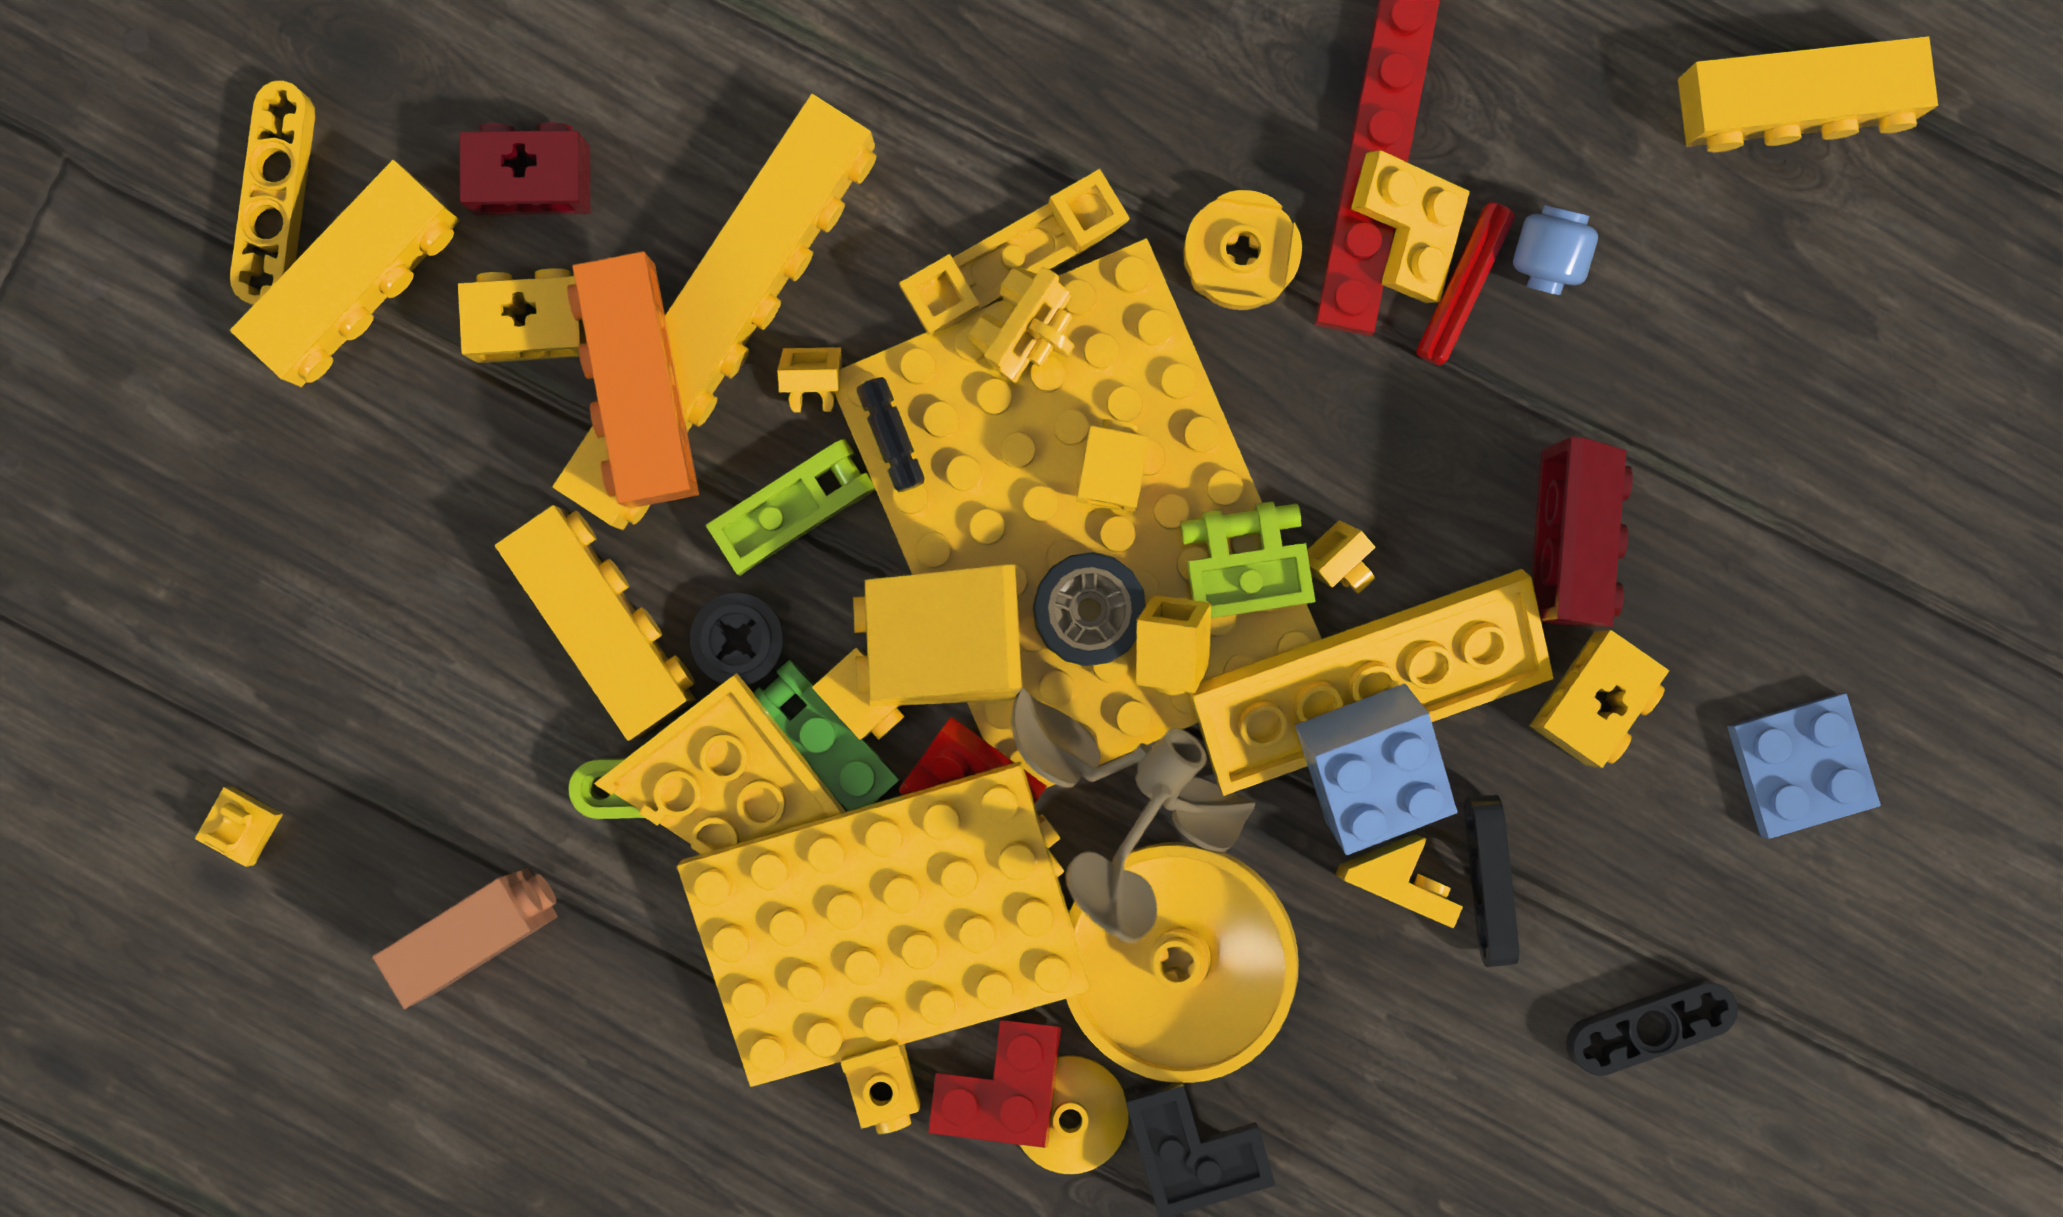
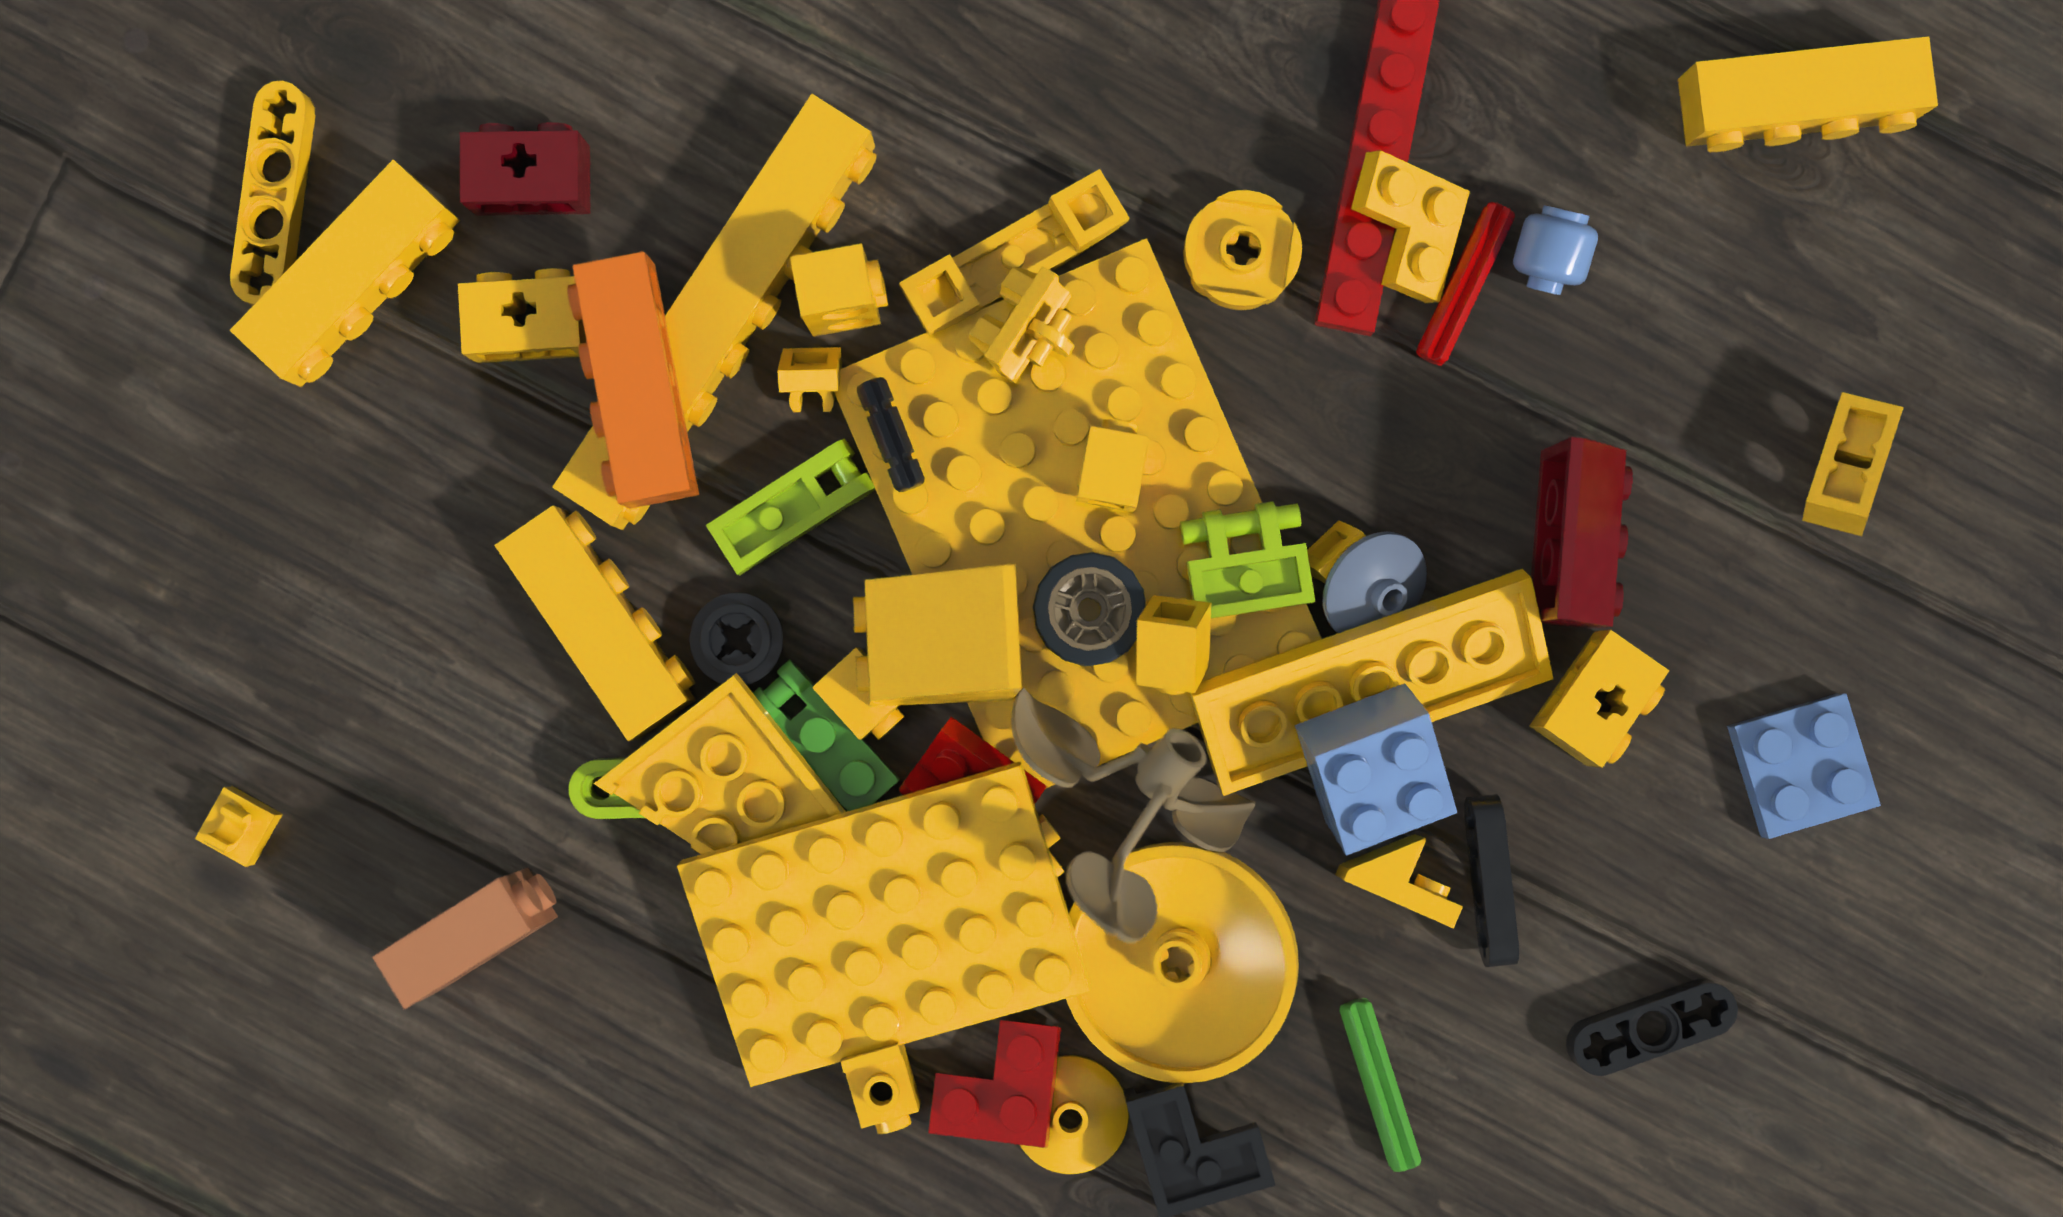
none -> yellow brick [790,244,889,337]
none -> sand blue dish [1323,532,1427,633]
none -> bright green axle [1339,998,1421,1172]
none -> yellow brick [1802,392,1903,537]

